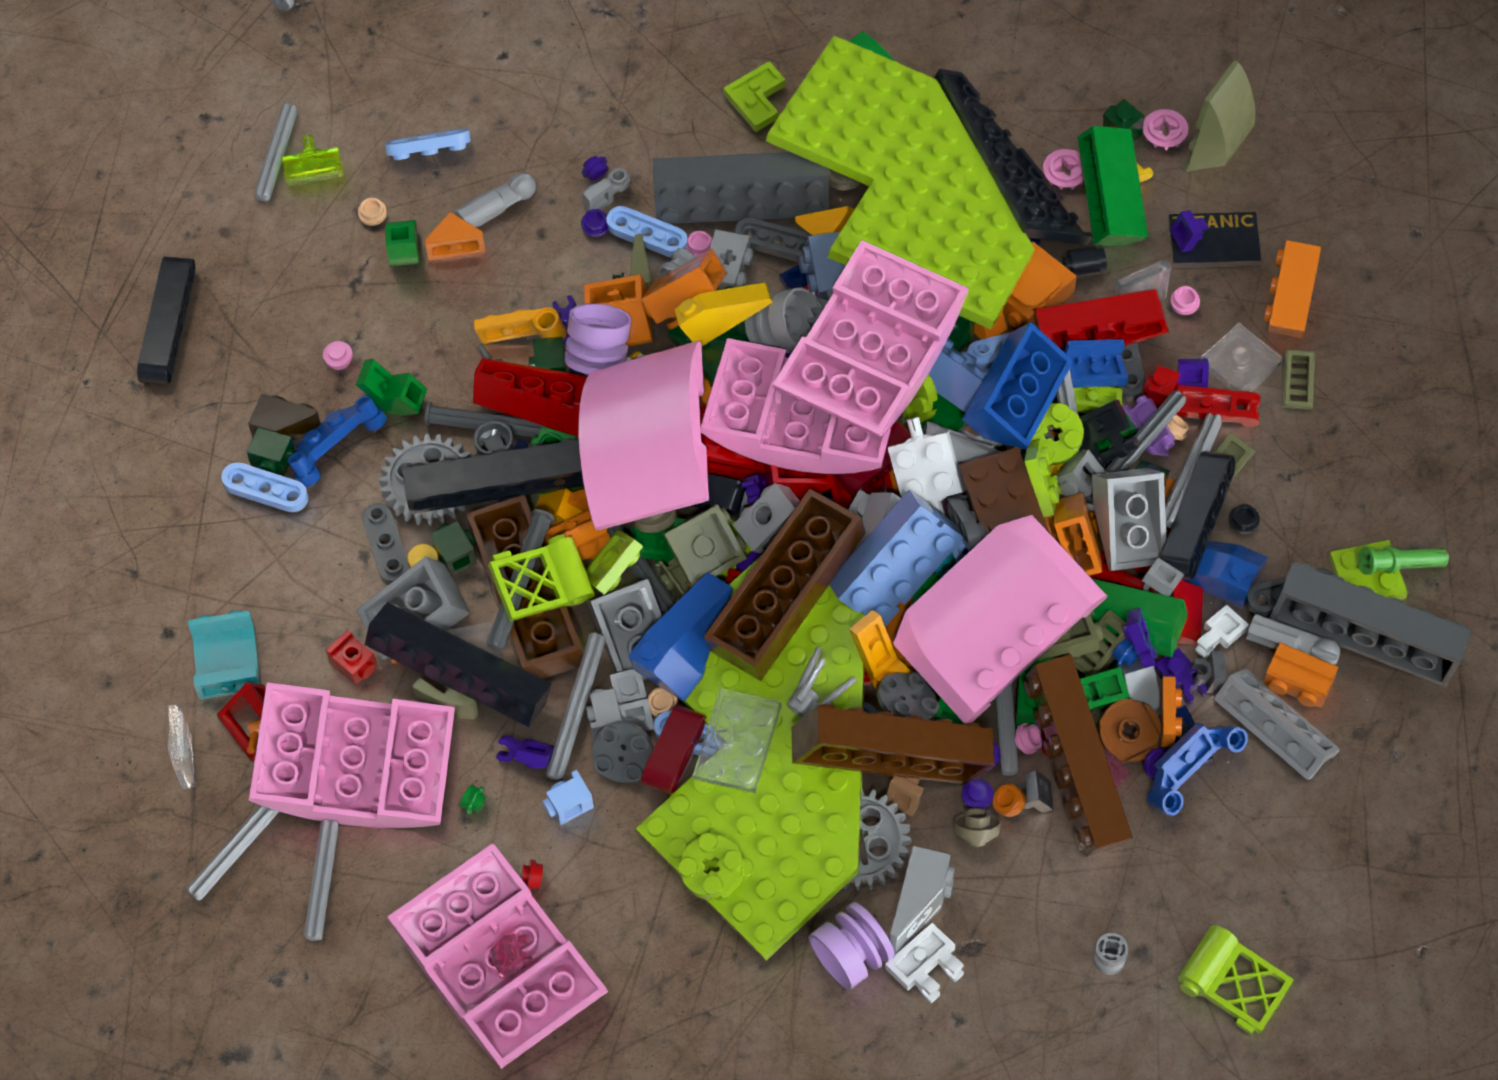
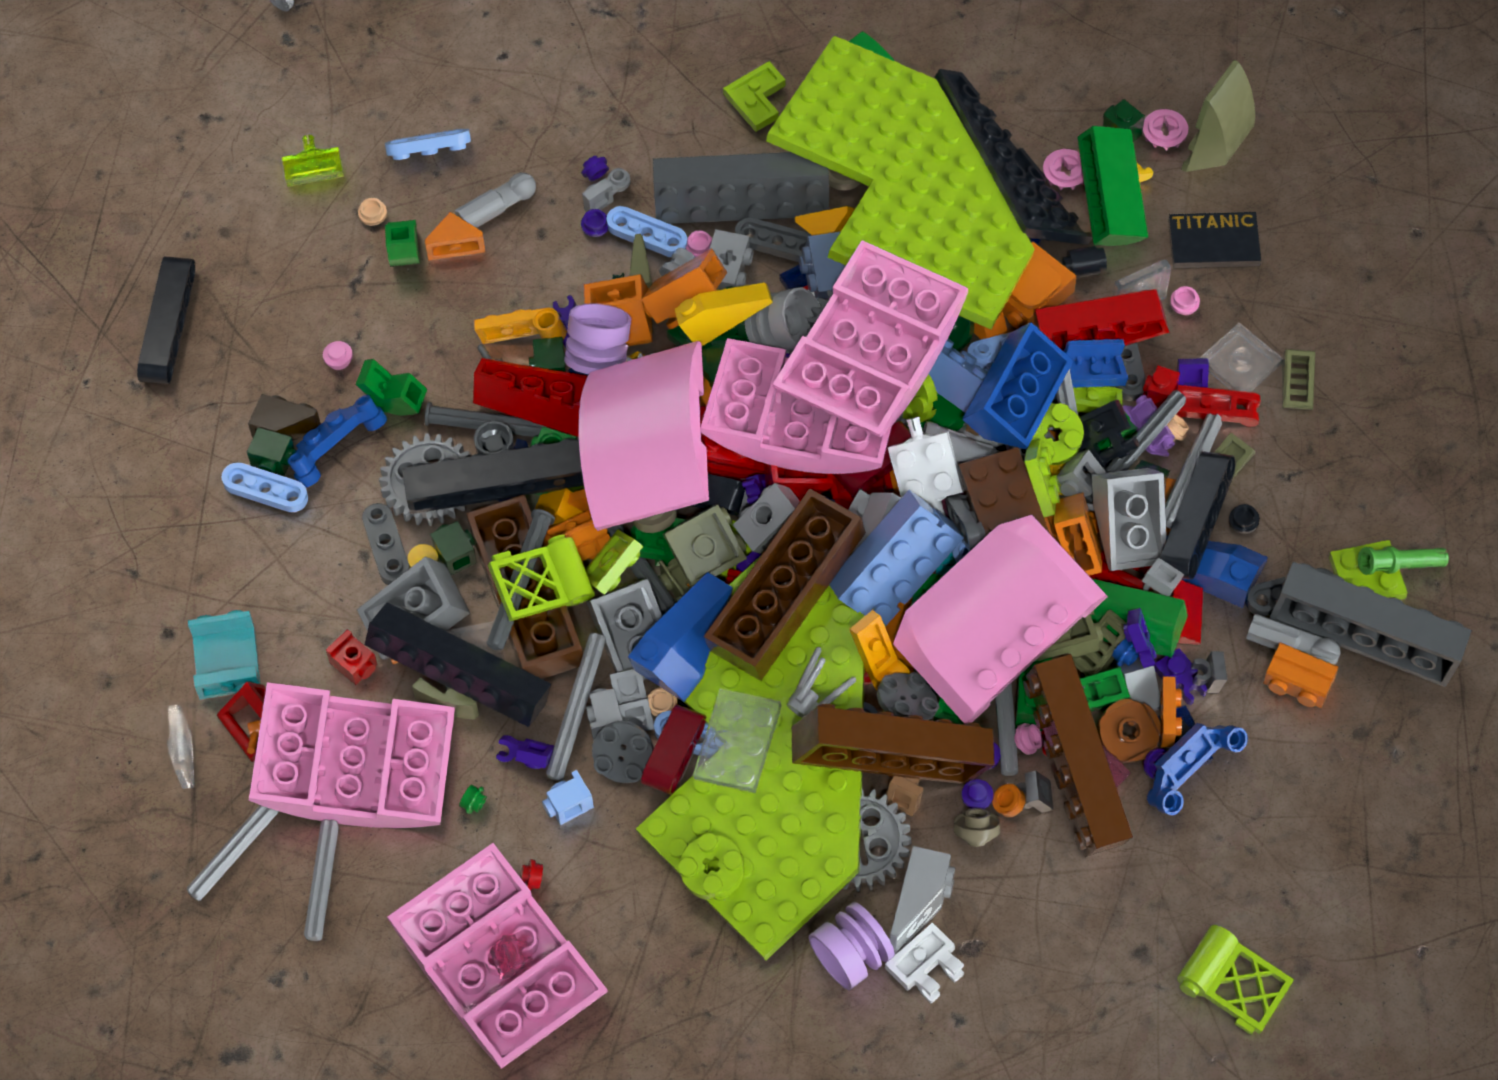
light grey axle [254,103,297,202] -> none
light grey wheel [1094,933,1128,975] -> none
dark purple tile [1169,210,1209,252] -> none
white plate [1194,605,1249,659] -> none
light grey fence [1214,669,1340,780] -> none
orange wedge [1263,240,1321,338] -> none

